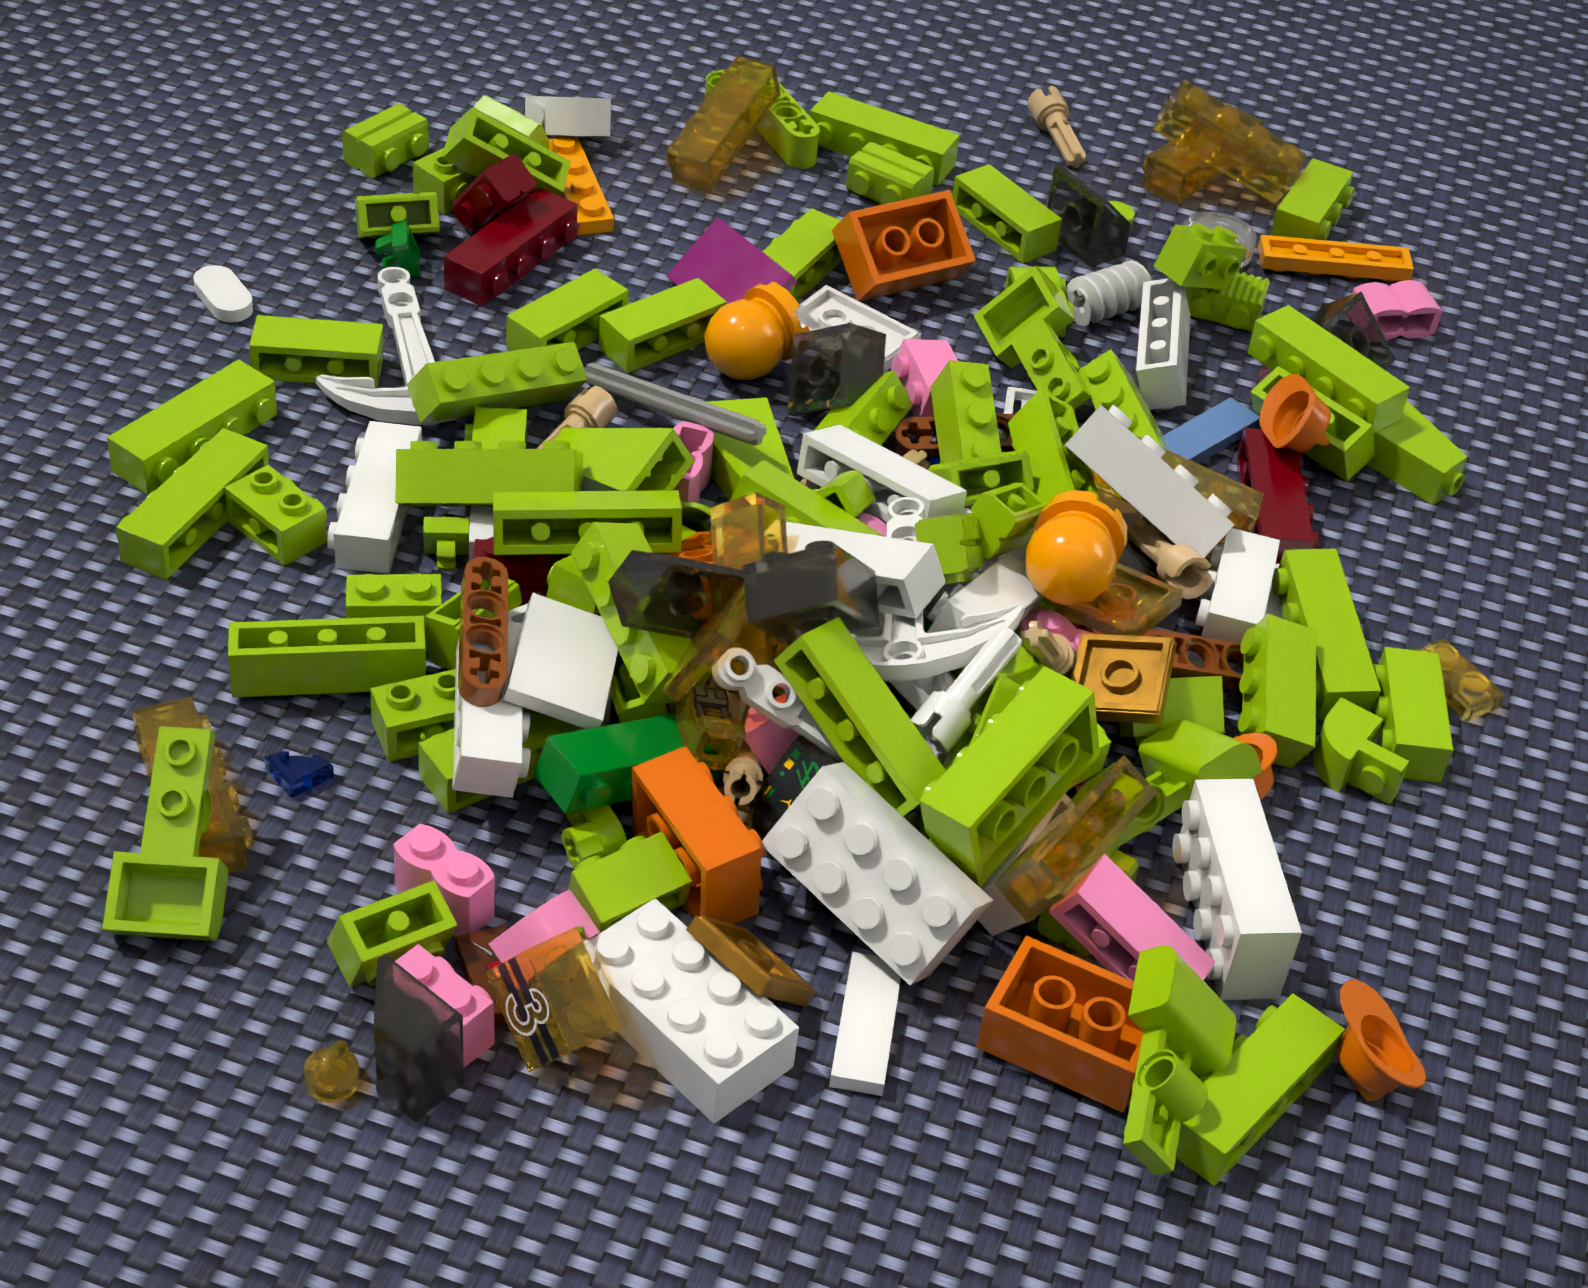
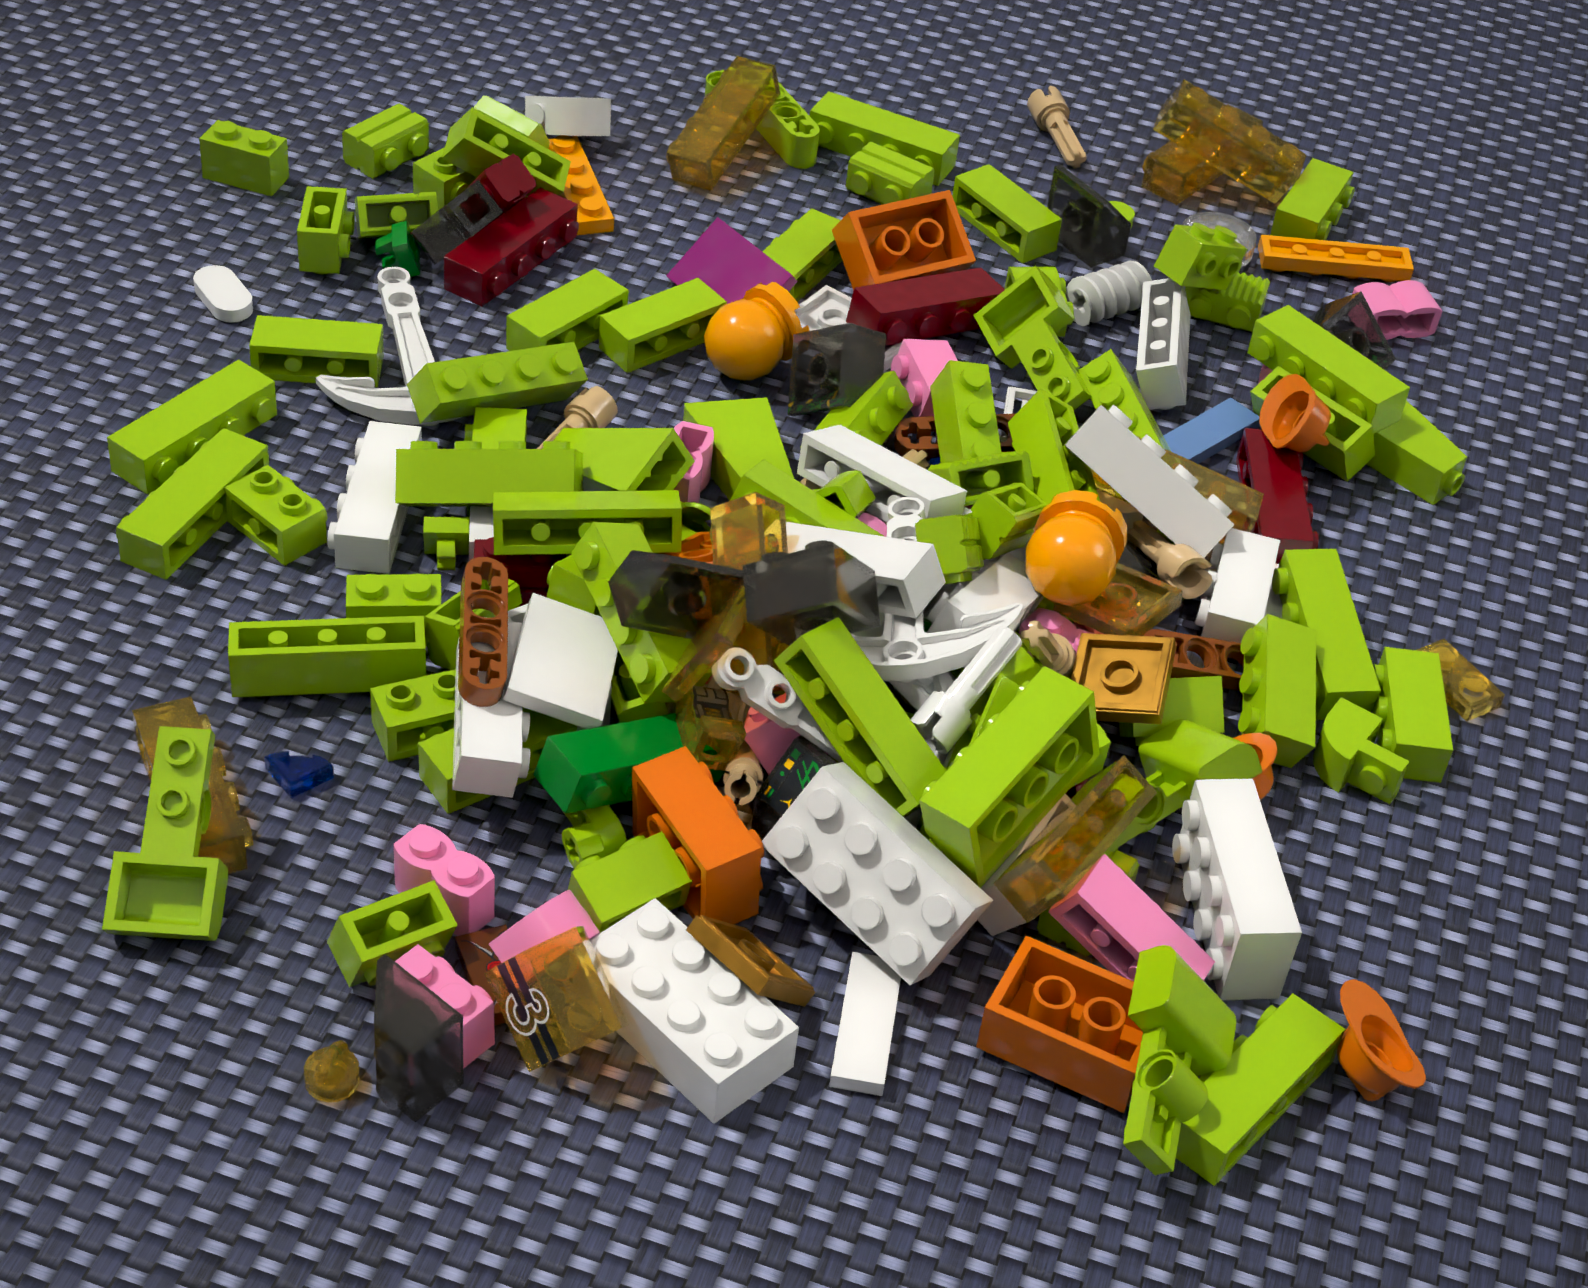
light grey axle [585,363,767,446] -> none
none -> lime brick [199,120,289,197]
none -> lime brick [297,186,355,274]
none -> clear smoke brick [410,180,503,265]
none -> dark red brick [846,267,1005,348]

